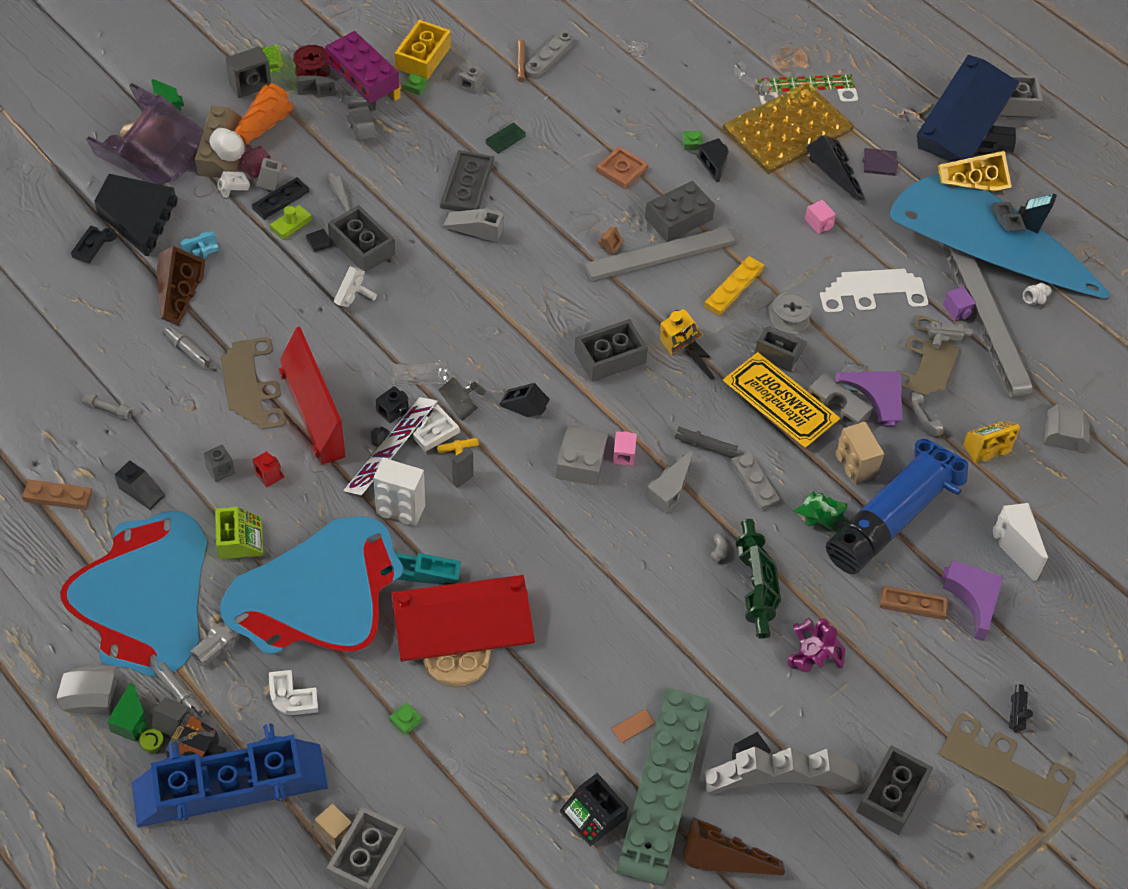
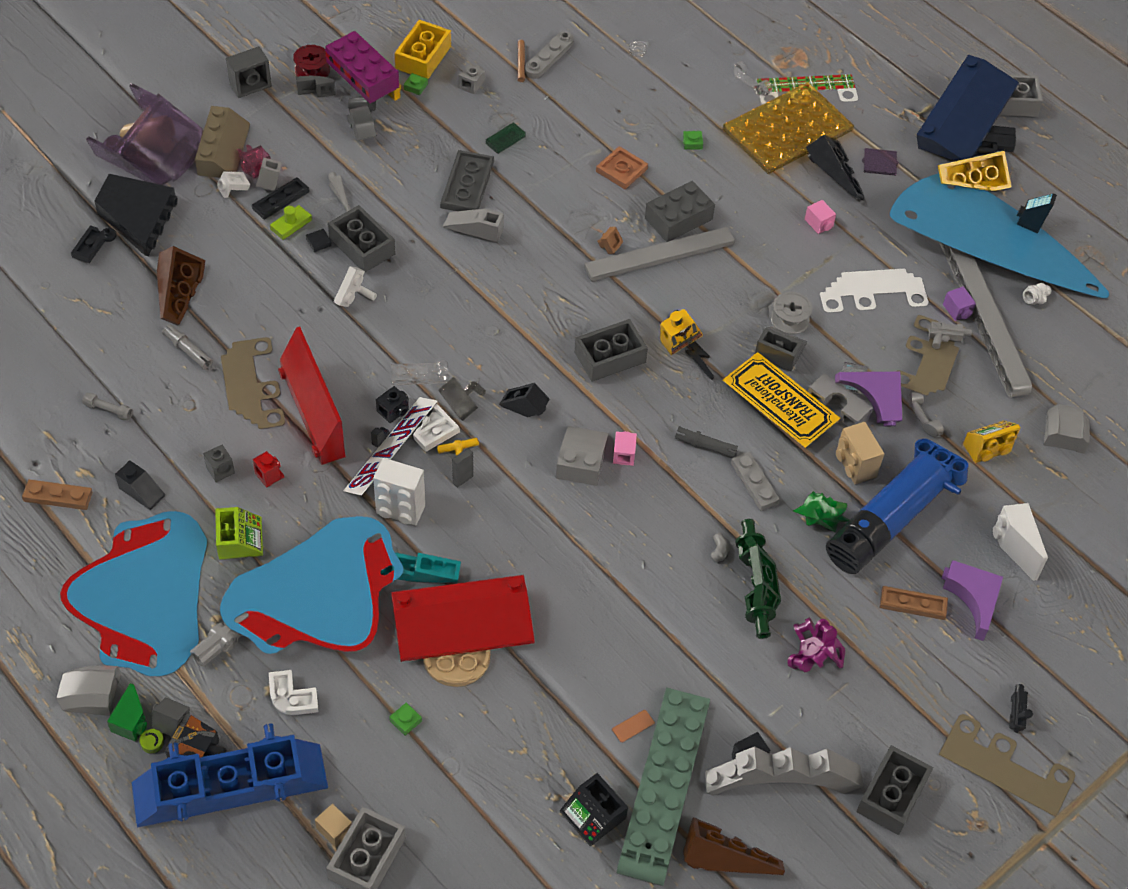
green slope [151,79,184,117] -> none
light grey pin [153,662,205,719] -> none
medium azure hips [180,231,219,259] -> none
white hat [210,128,245,162] -> none
orange cone [234,83,294,146] -> none
clear neon green slope [261,44,284,73] -> none
light grey slope [646,450,693,514] -> none
black slope [698,138,729,182] -> none
yellow plate [704,256,765,316] -> none
dark grey slope [991,202,1026,232] -> none

